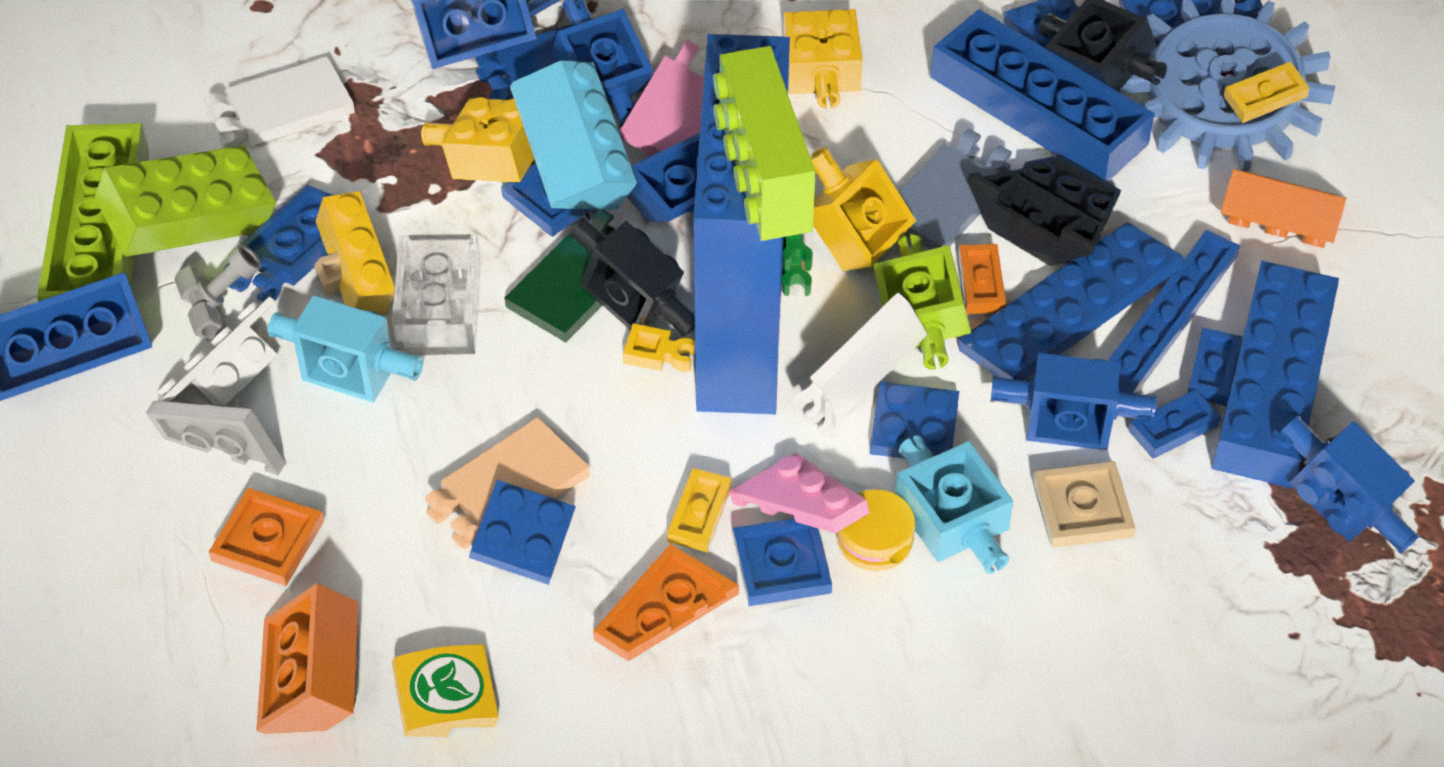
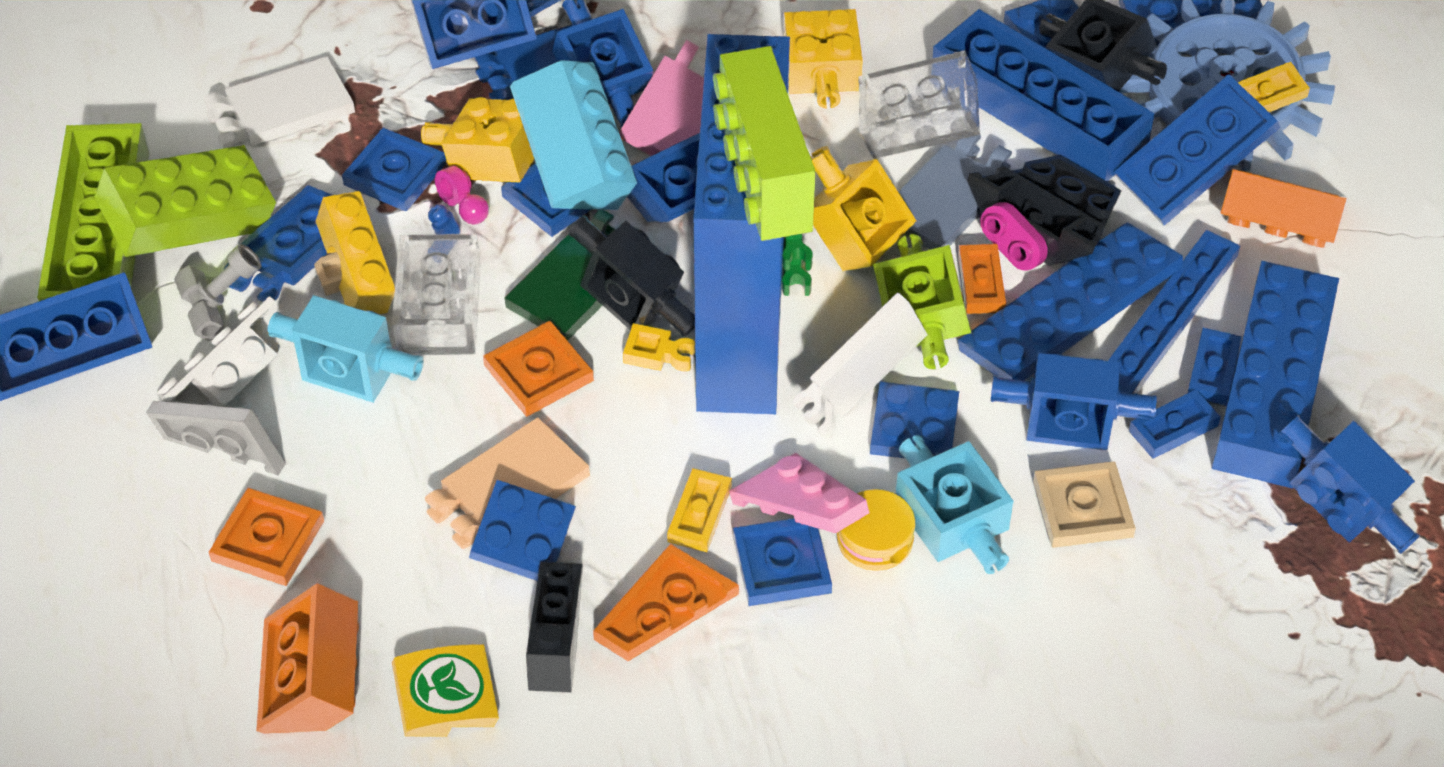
none -> blue plate [342,128,447,212]
none -> blue arm [428,205,460,259]
none -> dark pink plate [435,166,489,225]
none -> orange plate [483,321,594,417]
none -> black slope [526,562,583,693]
none -> clear brick [858,51,980,159]
none -> dark pink plate [981,202,1048,271]
none -> blue plate [1114,74,1281,226]

